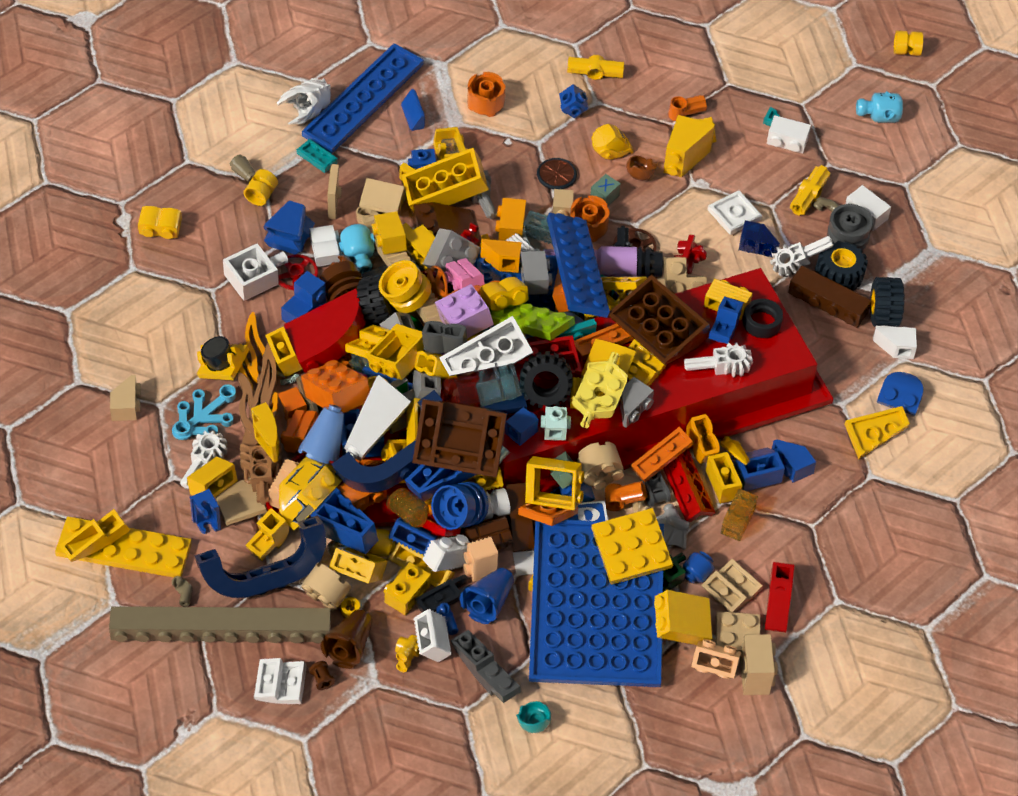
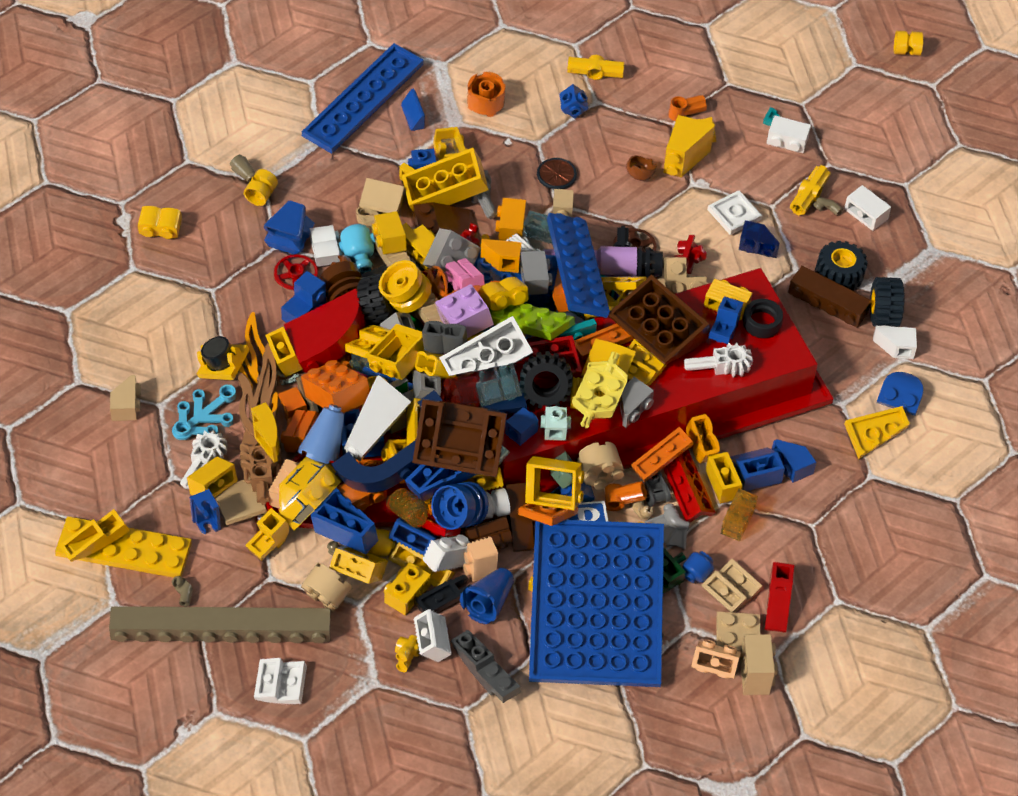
dark blue arch [195,515,326,598] -> none
white brick [223,243,288,301] -> none
white head [277,78,331,125] -> none
teal plate [297,139,338,173] -> none
reddish brown bush [309,661,335,690] -> none
reddish brown cone [320,610,372,669] -> none
tan plate [327,164,342,220] -> none
yellow bush [341,597,360,618] -> none
blue arm [436,603,459,635] -> none
white sticker [513,550,534,576] -> none
teal hair [516,701,551,733] -> none
orange brick [570,195,610,242] -> none
sand green brick [590,174,621,207] -> none
yellow helmet [591,124,634,159] -> none
yellow plate [591,508,673,585] -> none
yellow brick [654,590,712,645] -> none
yellow bar [720,436,750,465] -> none
white gear [770,236,833,278] -> none
dark grey wheel [827,204,873,250] -> none
medium azure piece [856,91,903,123] -> none

